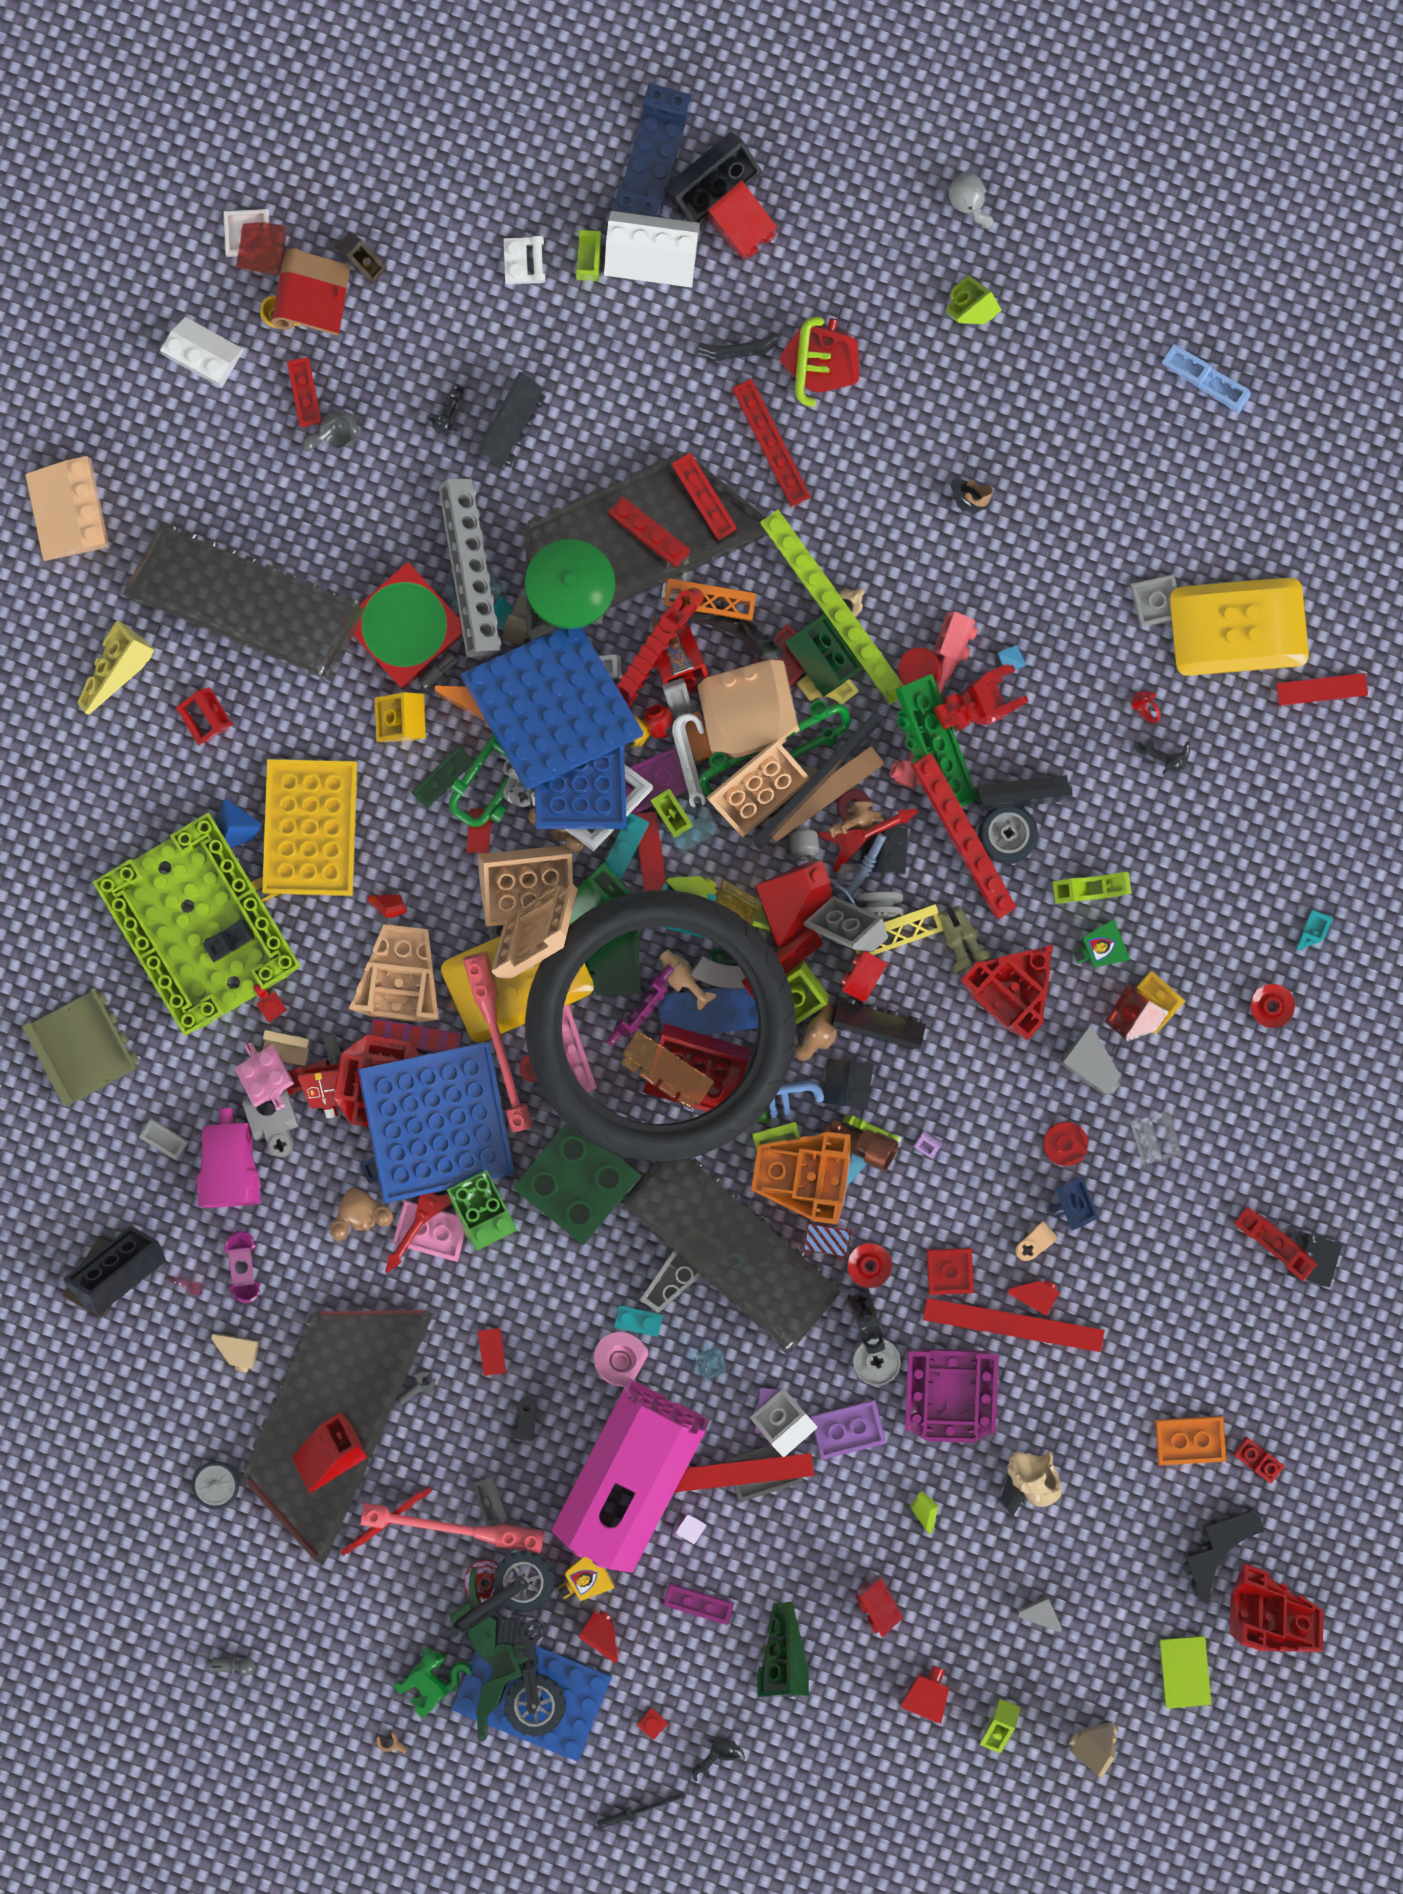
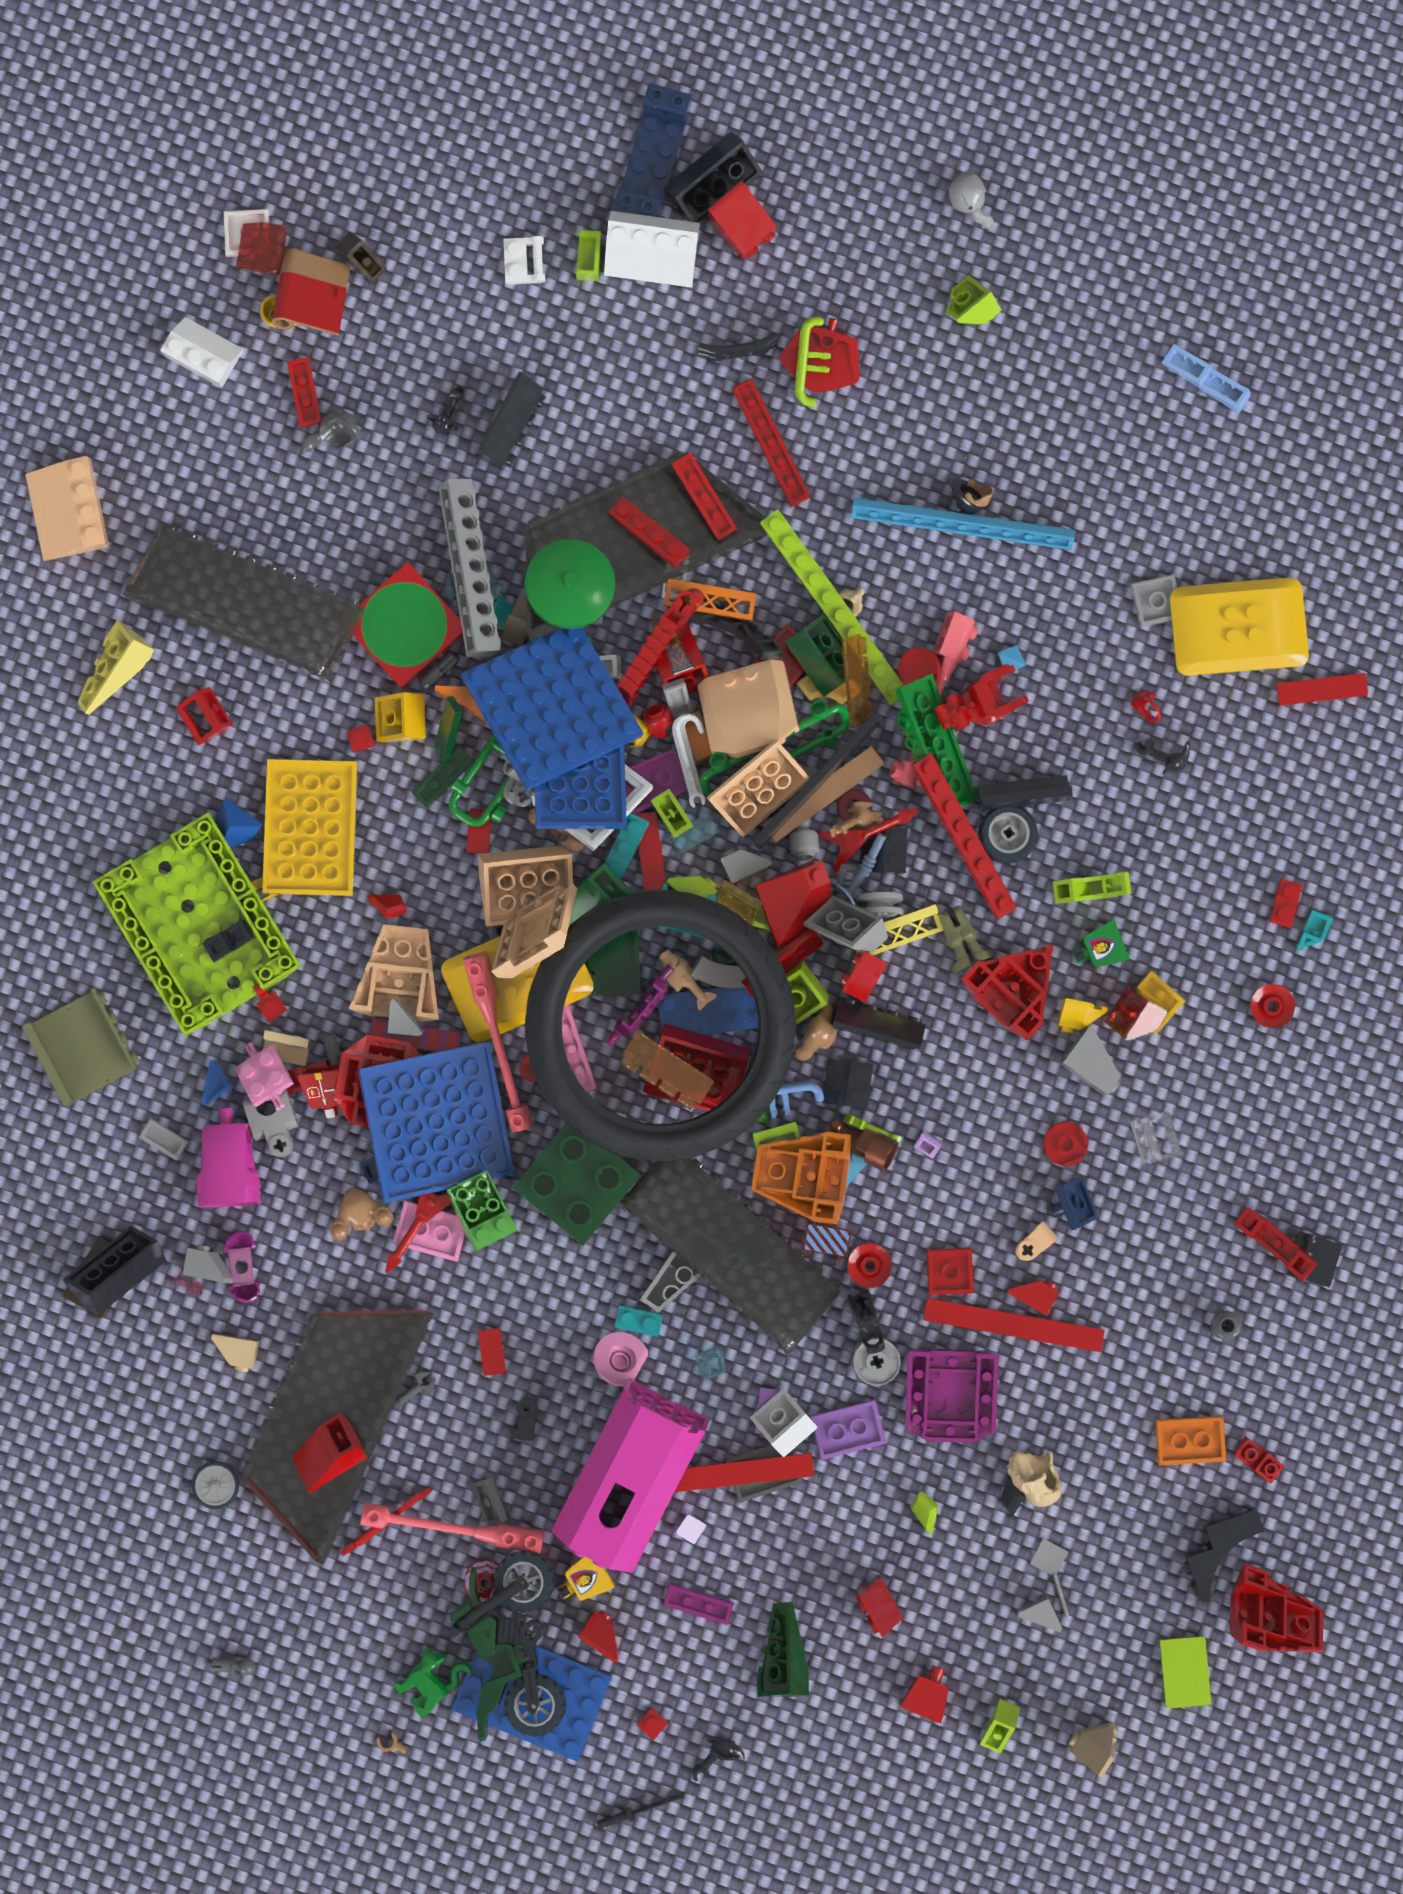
none -> light grey slope [183,1245,233,1283]
none -> blue slope [201,1060,235,1105]
none -> red plate [346,724,375,753]
none -> light grey slope [387,997,424,1036]
none -> dark green tile [434,696,463,762]
none -> light grey slope [720,848,772,885]
none -> clear orange windscreen [842,634,872,728]
none -> dark azure plate [851,498,1075,550]
none -> light grey piece [1030,1538,1069,1617]
none -> yellow slope [1057,998,1108,1034]
none -> dark grey head [1210,1310,1241,1340]
none -> red plate [1269,879,1303,928]

